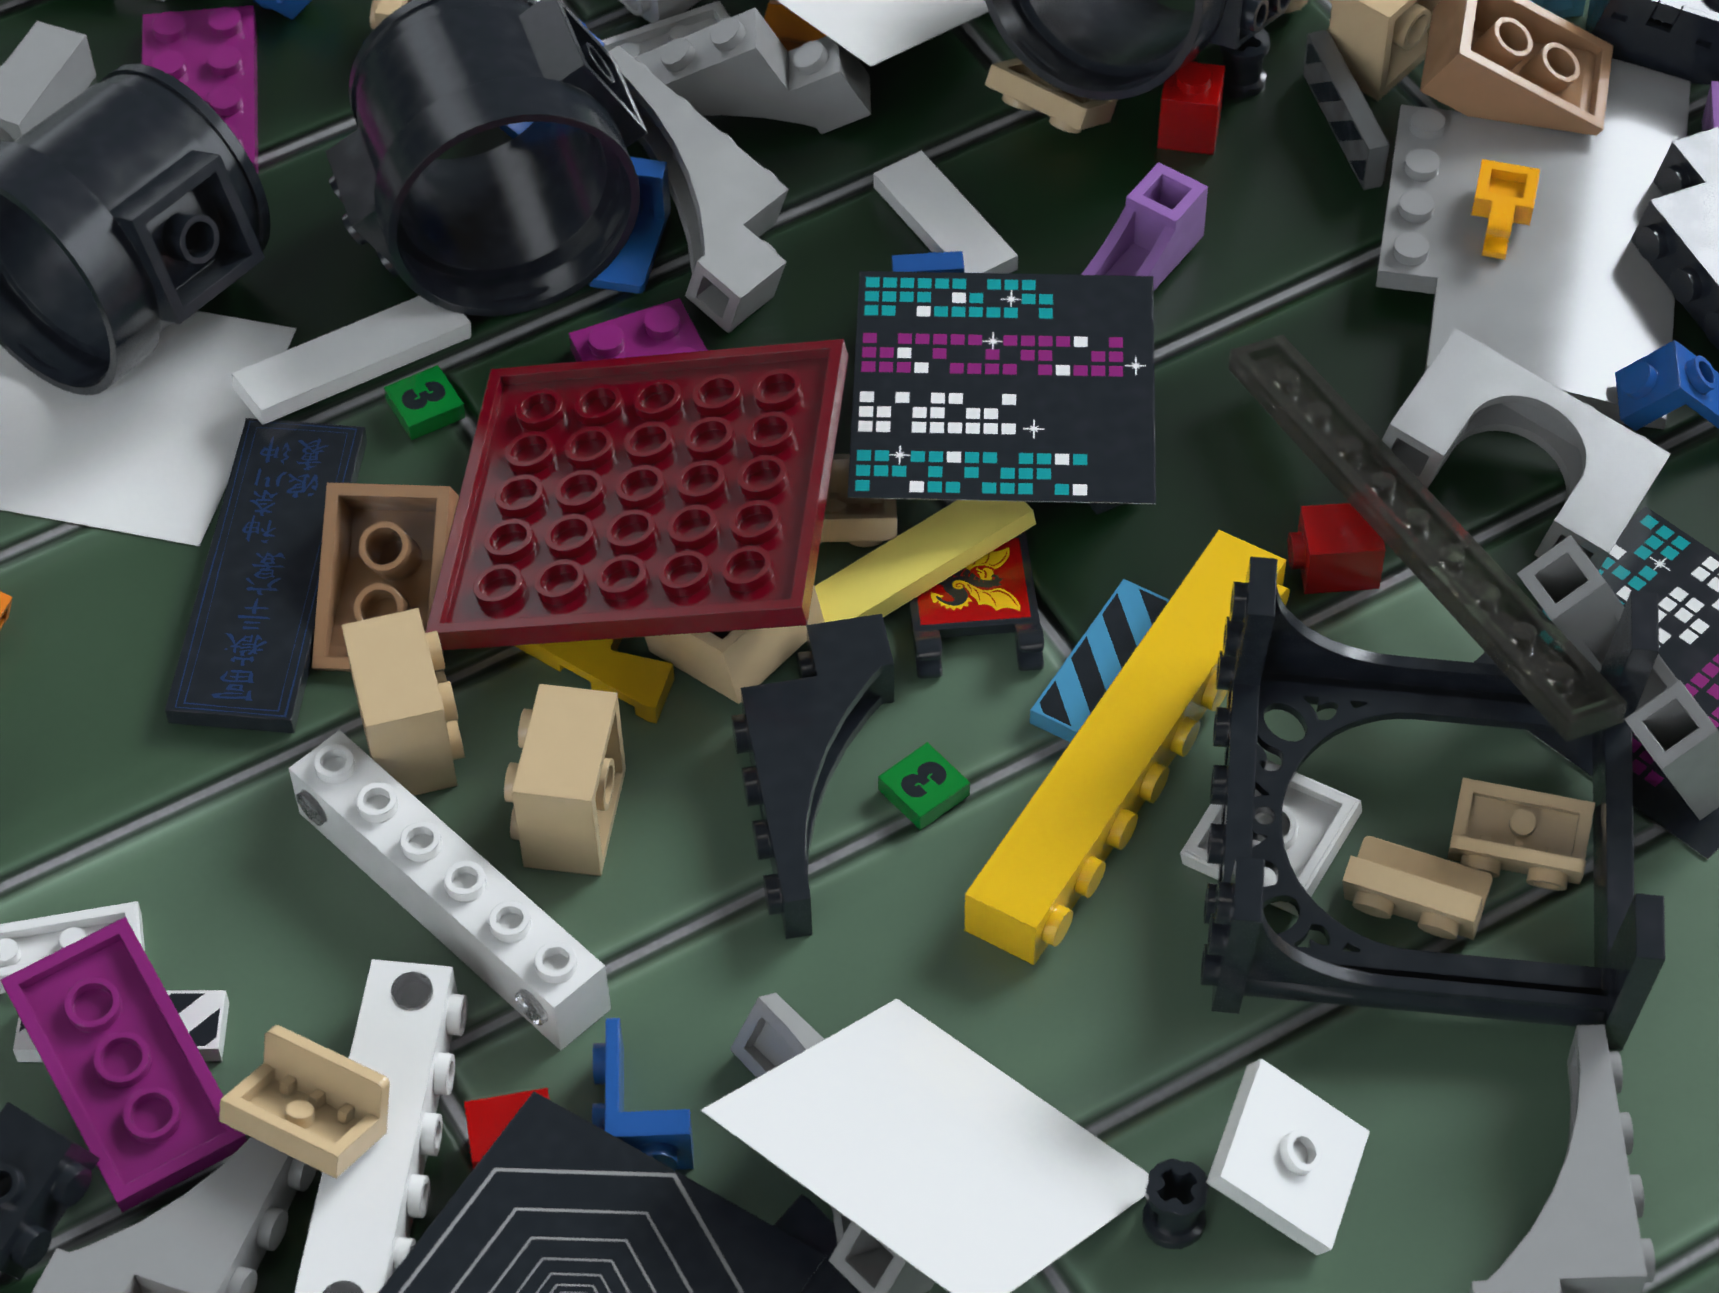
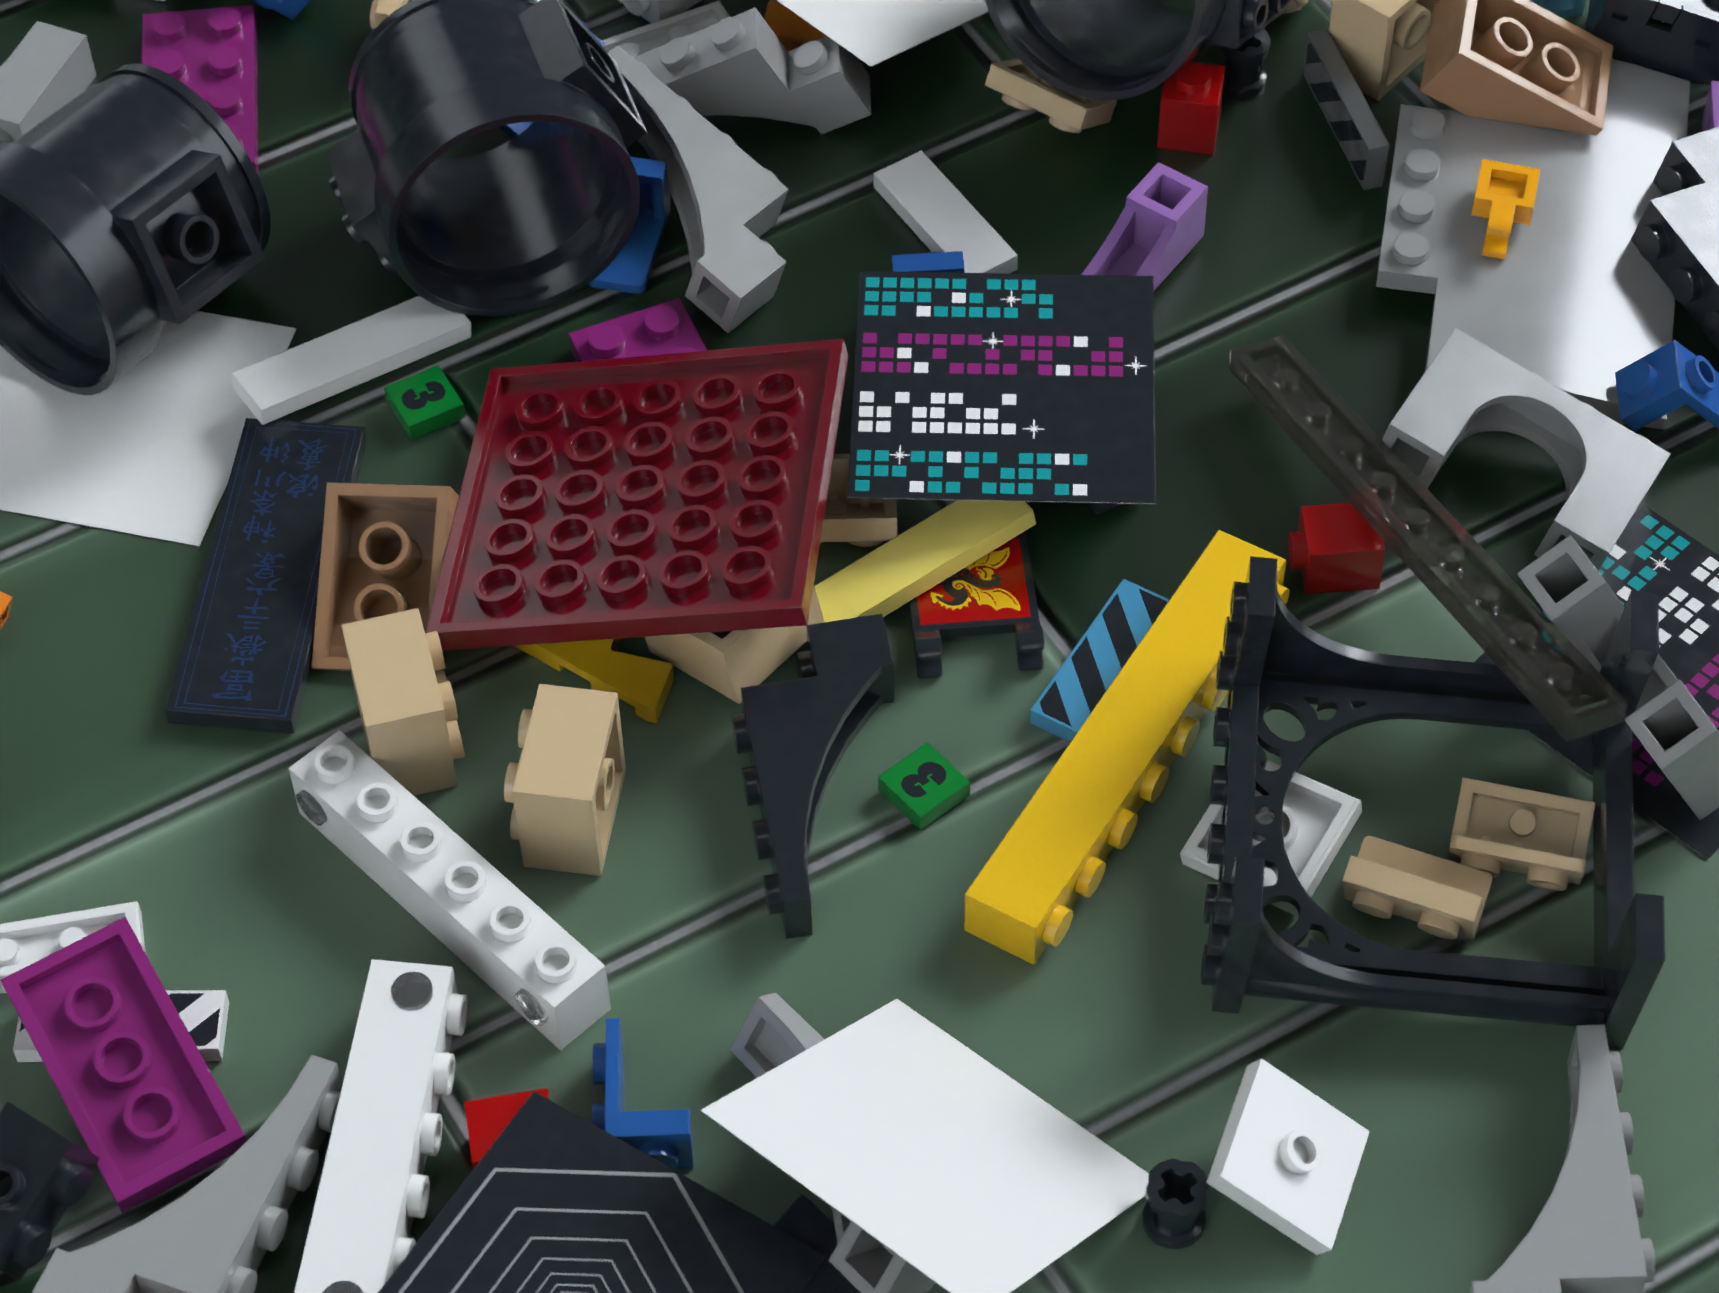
tan bracket [220,1025,390,1179] -> none

